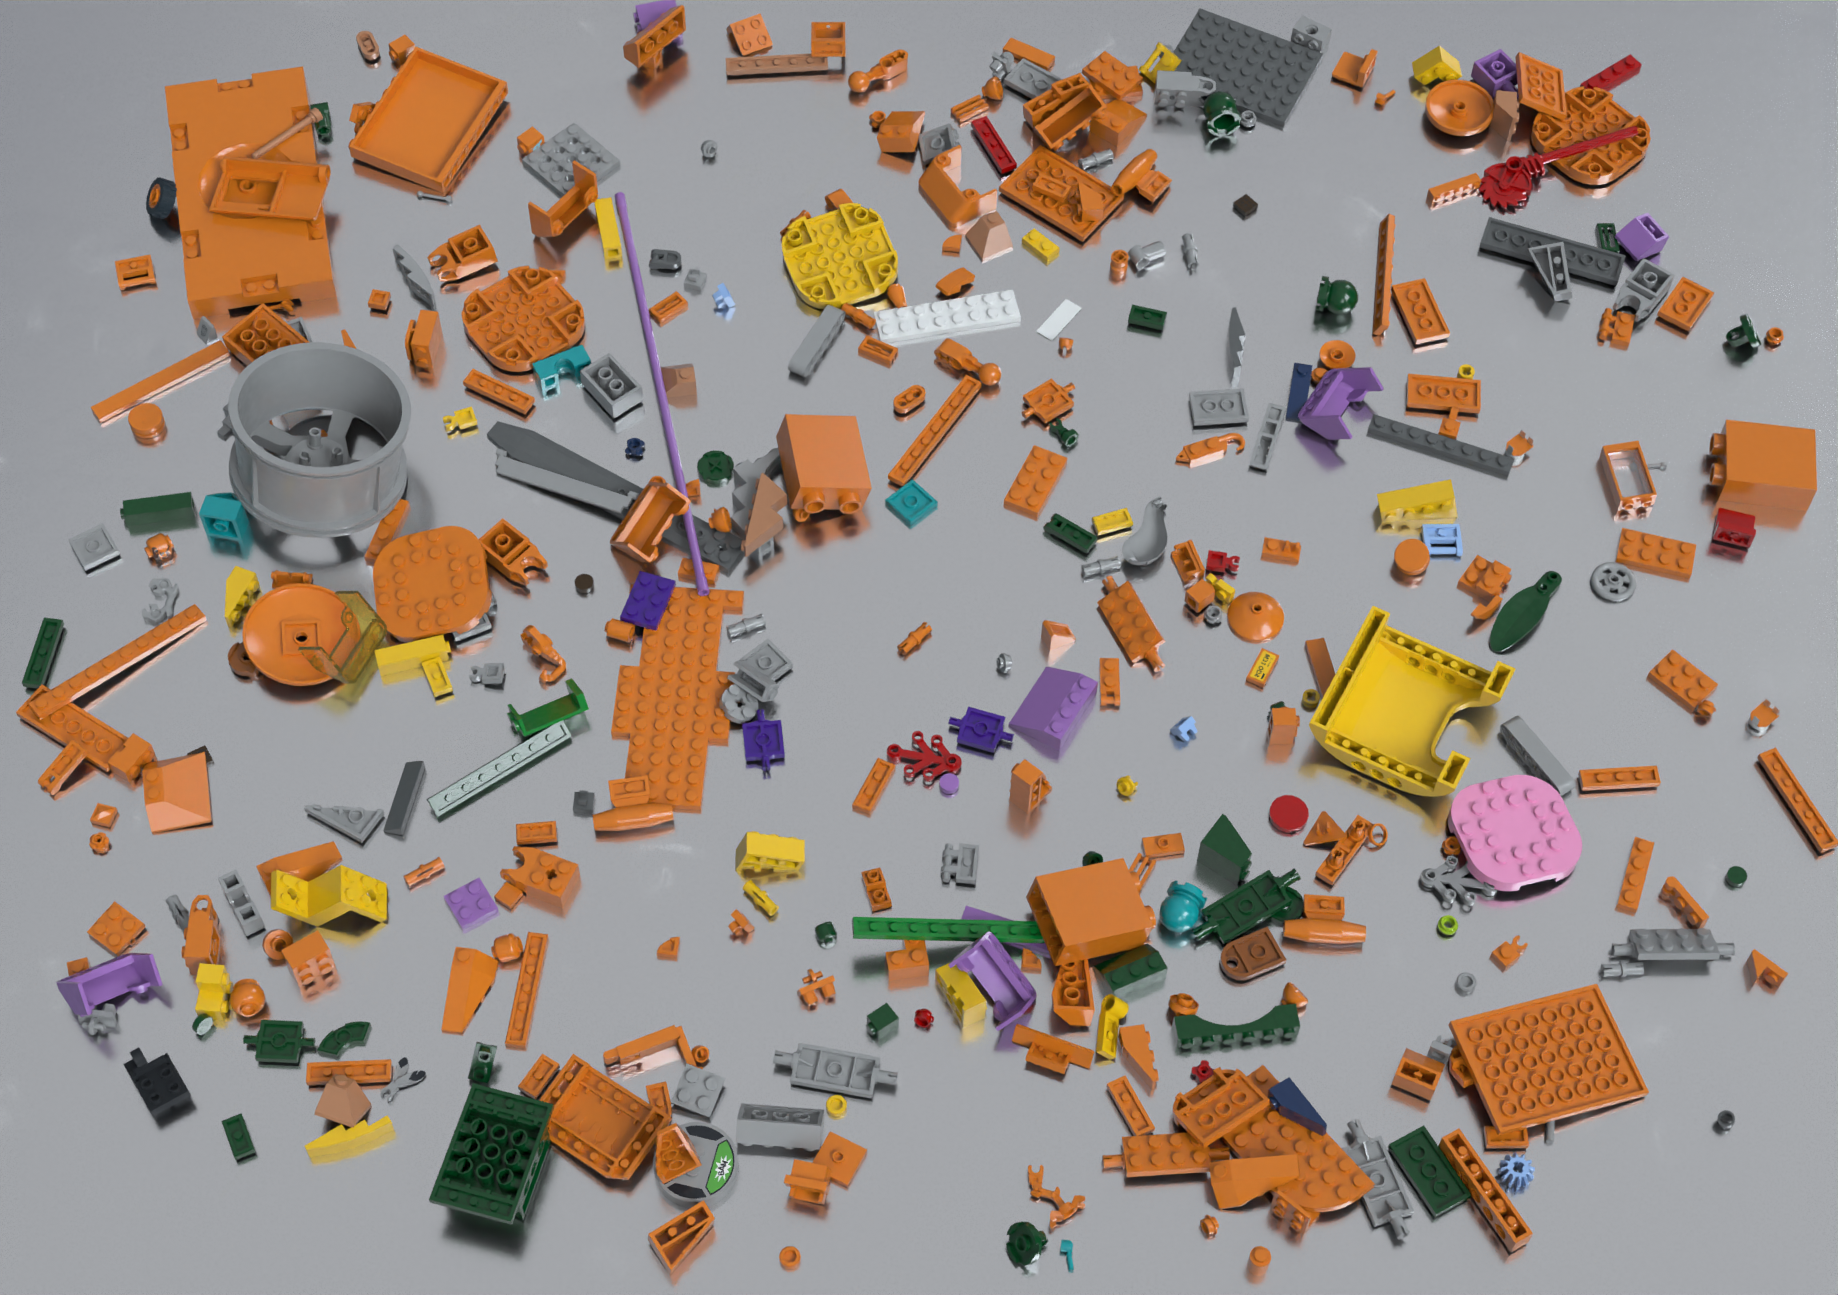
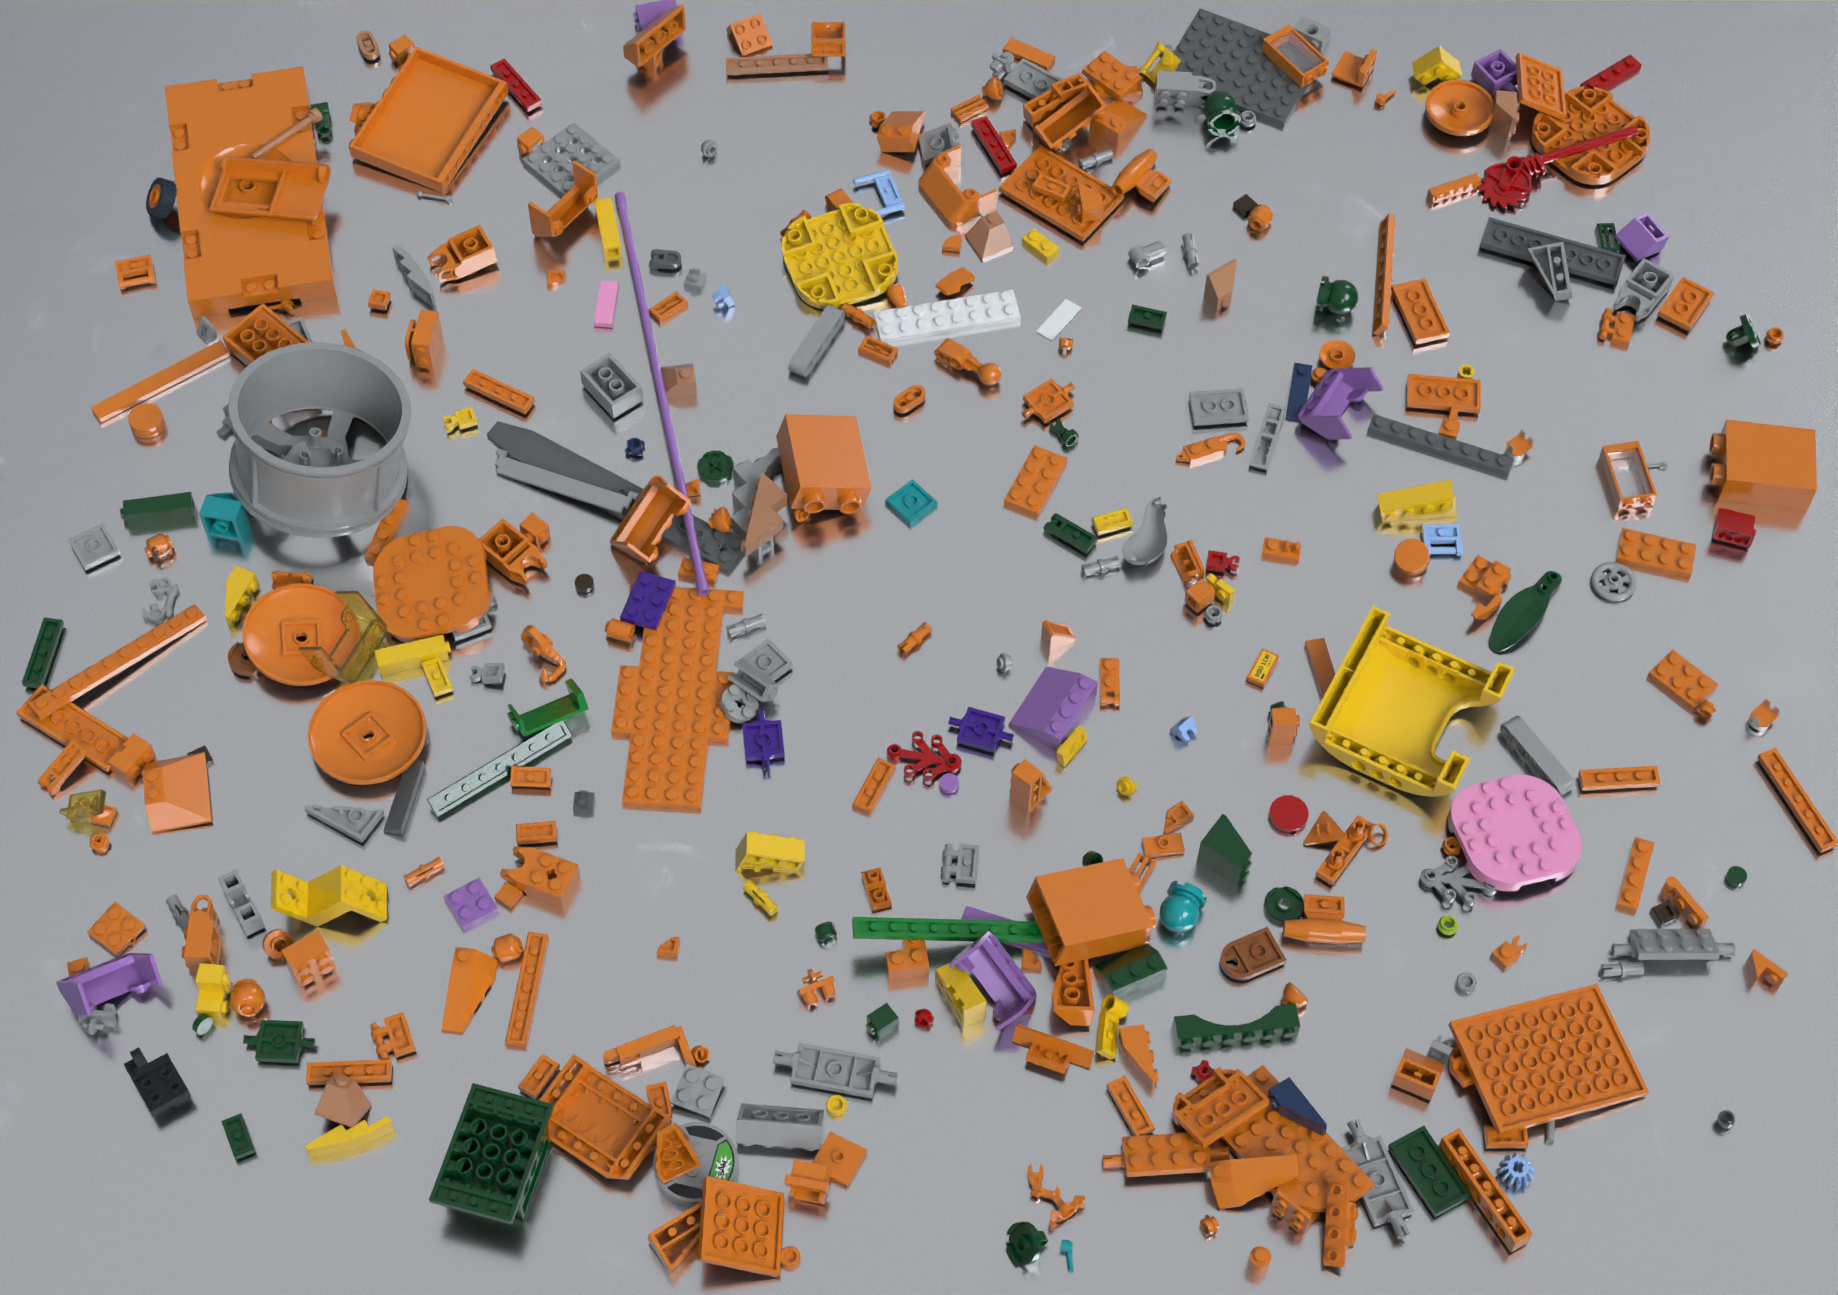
orange wedge [256,841,342,898] -> none
dark green tile [317,1021,371,1058] -> none
light grey piece [380,1057,426,1102] -> none
orange plate [462,266,585,372] -> none
dark green hips [468,1042,497,1083] -> none
teal arch [532,345,591,390] -> none
orange plate [592,775,674,831] -> none
orange tile [728,909,755,935] -> none
orange beam [848,49,908,93] -> none
orange plate [888,375,982,487] -> none
orange plate [1097,576,1166,672] -> none
orange wheel [1110,250,1129,275] -> none
orange plate [1168,993,1199,1016] -> none
dark green plate [1192,868,1301,944] -> none
dark grey slope [1227,307,1246,378] -> none
orange dish [1227,592,1284,642] -> none
yellow bush [1302,689,1320,708] -> none
none -> clear yellow bracket [59,789,106,821]
none -> orange dish [308,680,427,785]
none -> orange plate [370,1012,416,1060]
none -> red plate [490,58,542,112]
none -> orange plate [510,766,552,788]
none -> orange brick [519,513,550,547]
none -> bright pink tile [594,280,619,328]
none -> orange plate [698,1176,784,1277]
none -> light blue plate [853,169,905,216]
none -> orange tile [999,129,1016,147]
none -> yellow plate [1056,725,1087,767]
none -> orange tile [1163,801,1194,835]
none -> nougat slope [1204,258,1237,310]
none -> orange head [1248,204,1273,231]
none -> window [1262,24,1329,88]
none -> orange bracket [1323,1179,1358,1267]
none -> dark brown tile [1650,901,1679,927]

